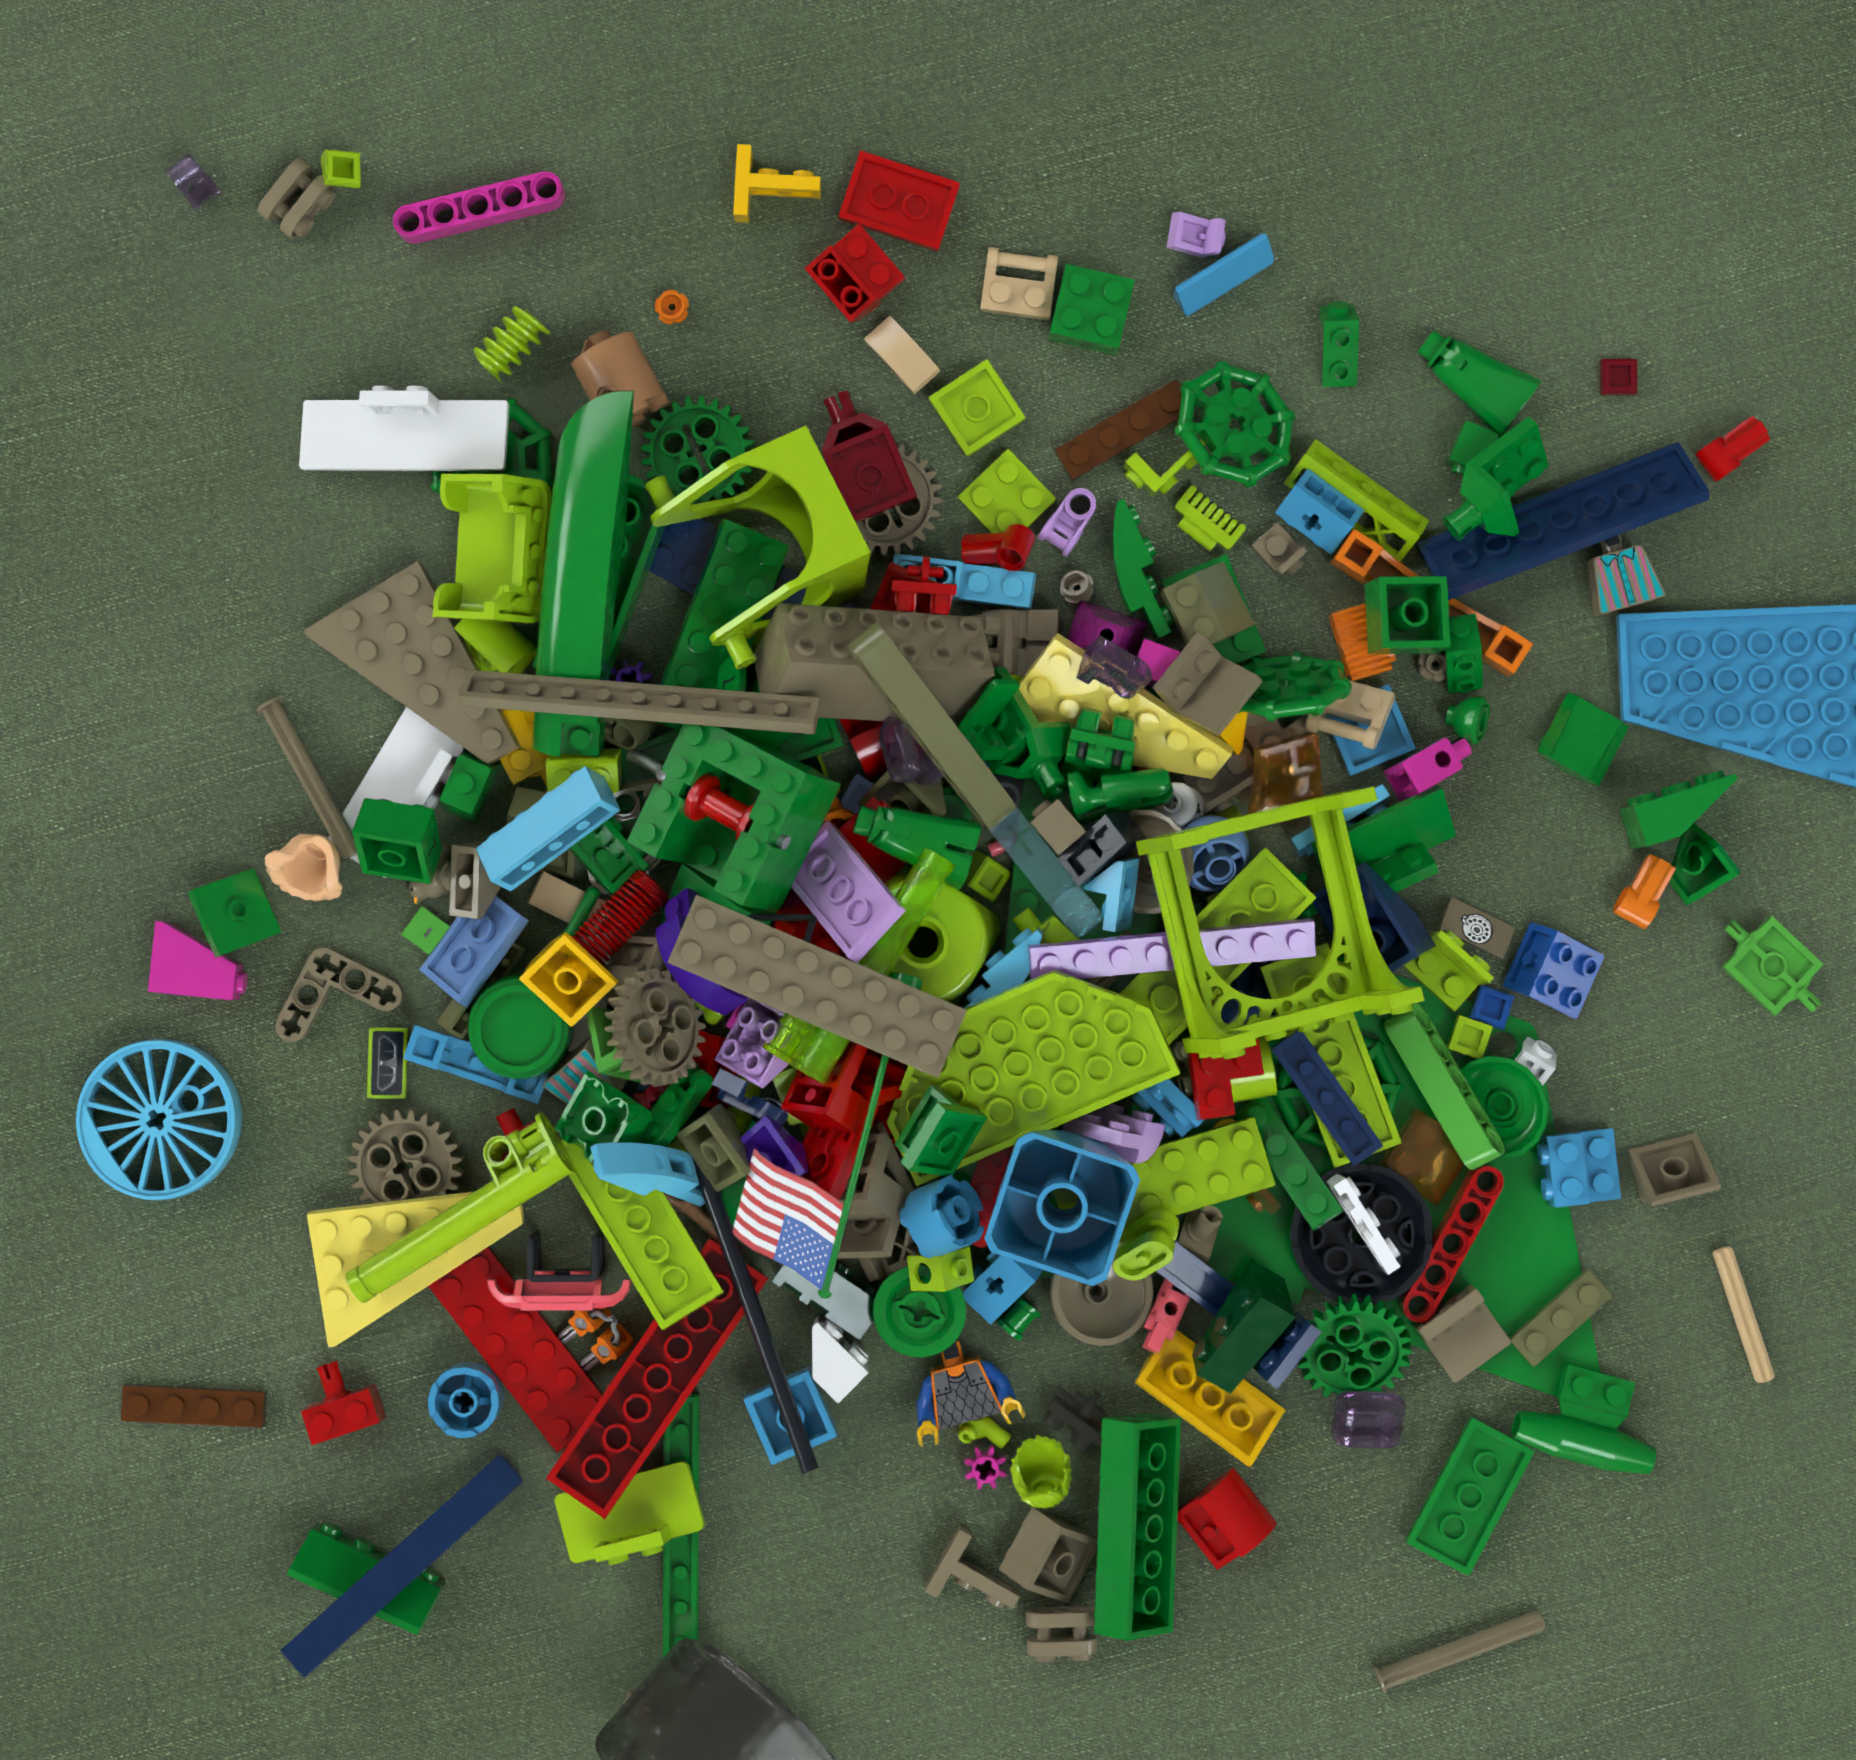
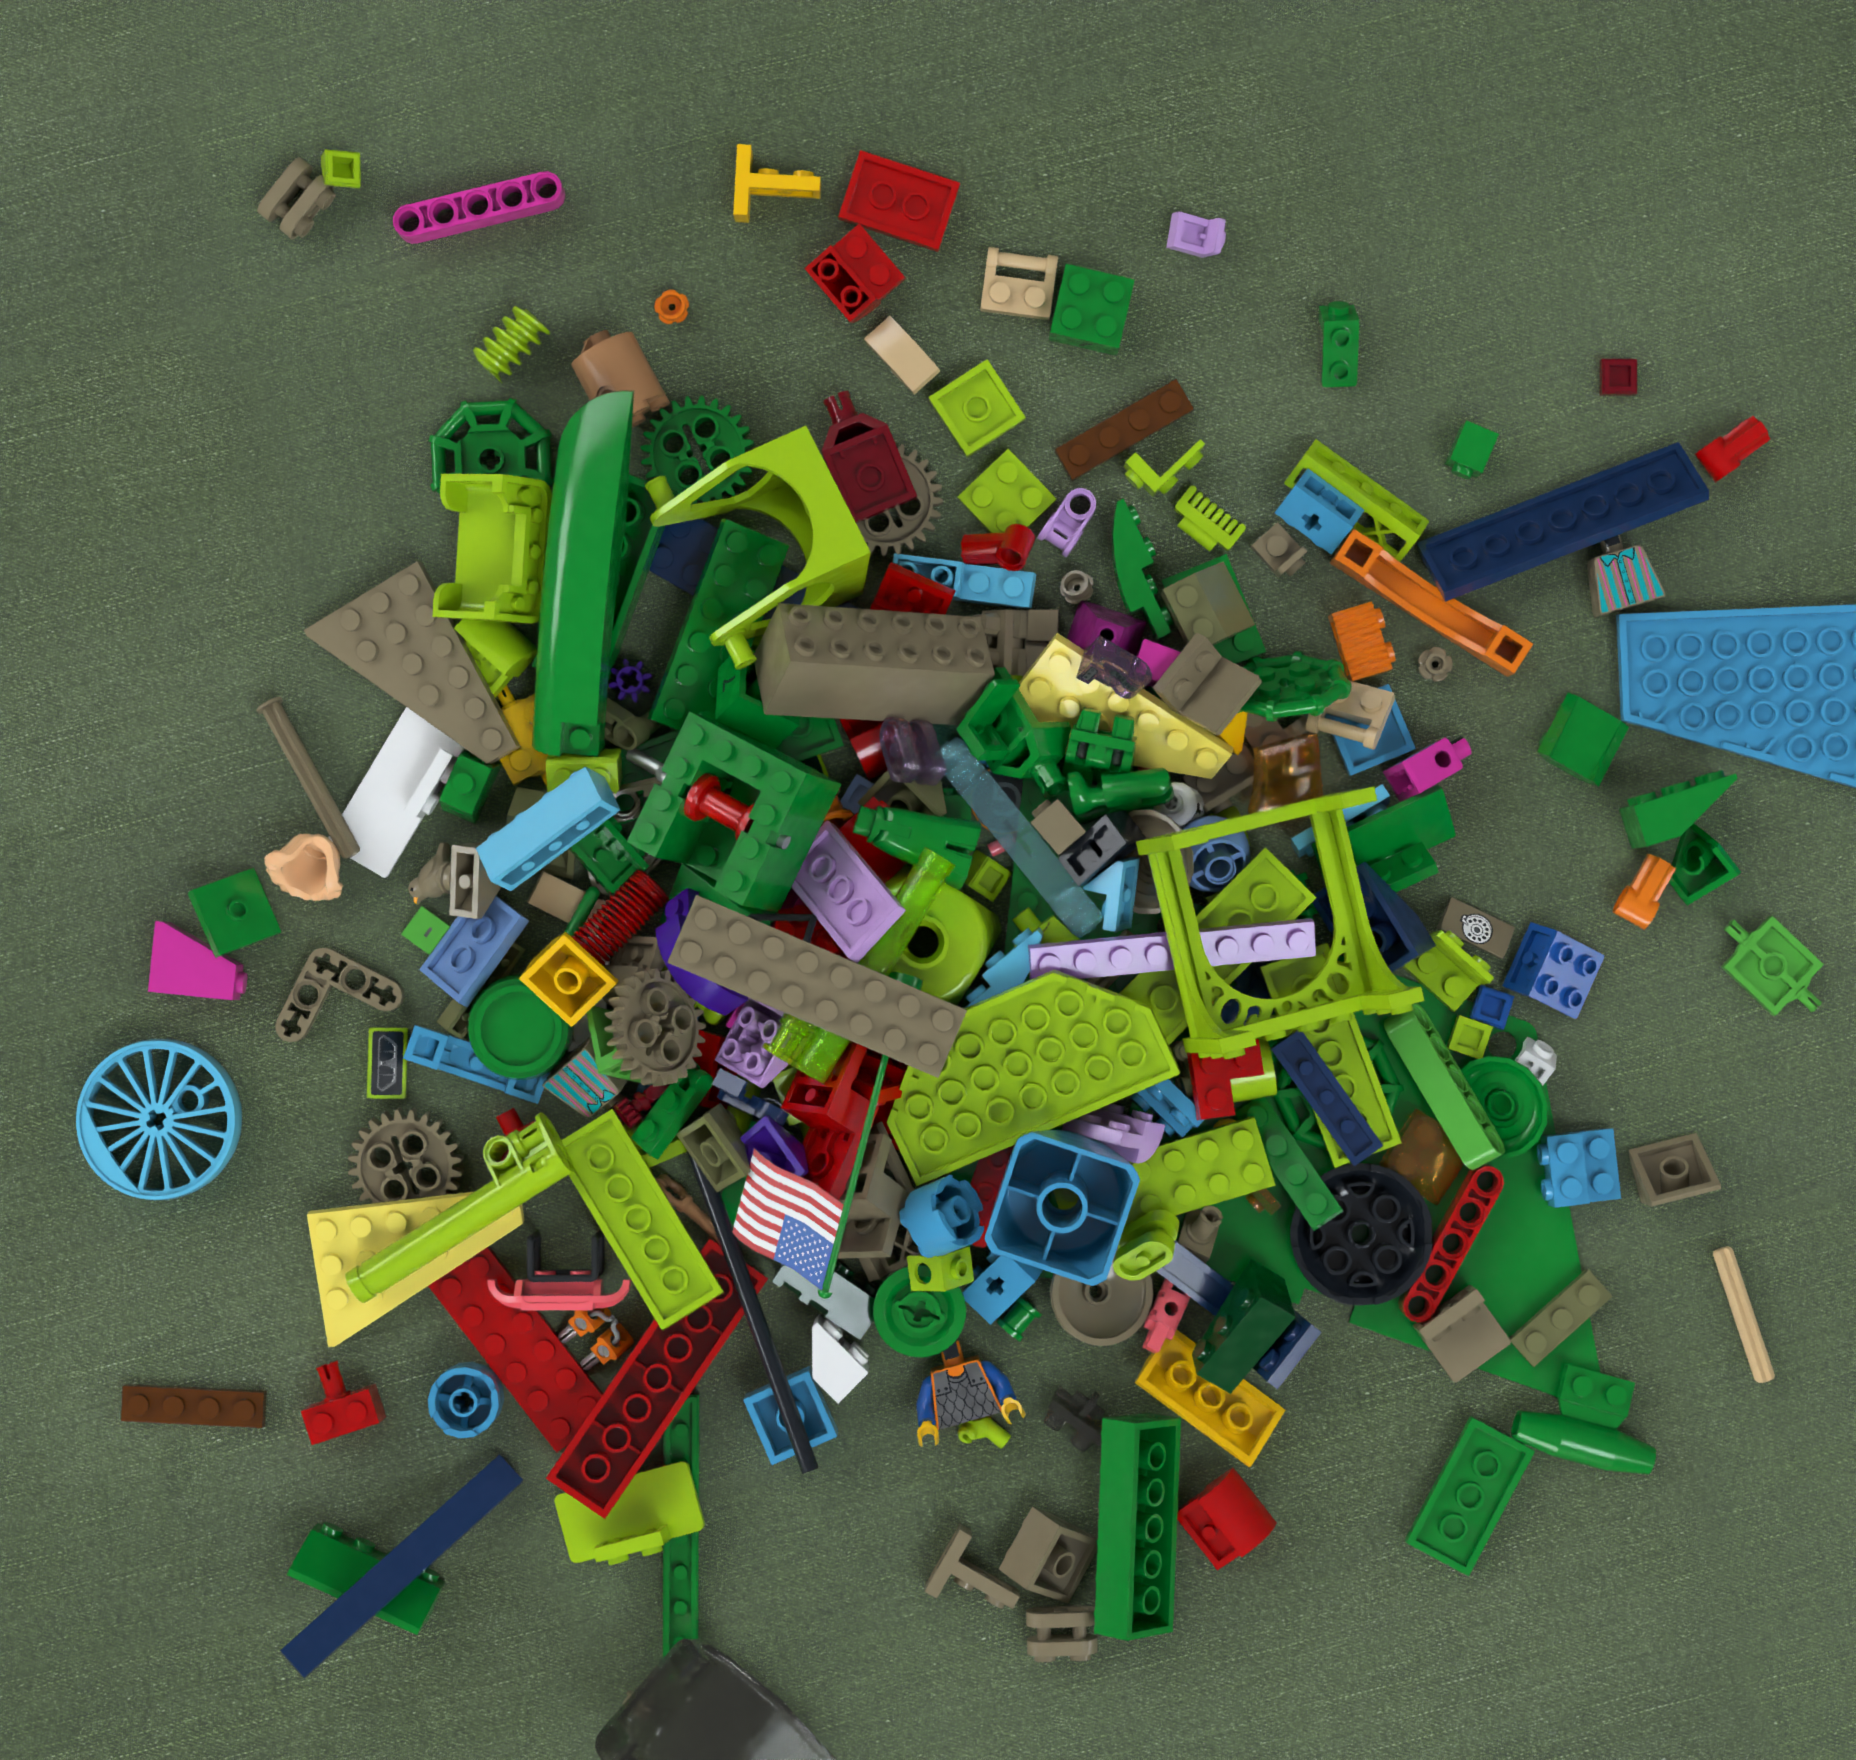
clear purple leg [164,152,221,210] -> none
white bracket [299,386,509,471] -> none
green brick [352,798,442,884] -> none
dark tan plate [458,670,821,734] -> none
green slope [554,1071,654,1164] -> none
medium azure slope [590,1143,705,1206] -> none
olive beam [846,623,1017,831] -> none
red hips [891,555,957,615] -> none
green bracket [894,1085,988,1176] -> none
dark pink gear [964,1445,1007,1490] -> none
lime hair [1010,1434,1072,1509] -> none
dark azure slope [1173,233,1274,316] -> none
green plate [1174,360,1296,488] -> none
green gear [1298,1294,1412,1403] -> none
white wing [1325,1174,1400,1275] -> none
clear purple brick [1330,1391,1406,1449] -> none
green brick [1364,576,1451,655] -> none
dark tan axle [1373,1611,1545,1695] -> none
green piece [1417,330,1542,438] -> none
green plate [1442,416,1549,541] -> none
green bracket [1445,613,1483,693] -> none
green brick [1446,696,1490,745] -> none

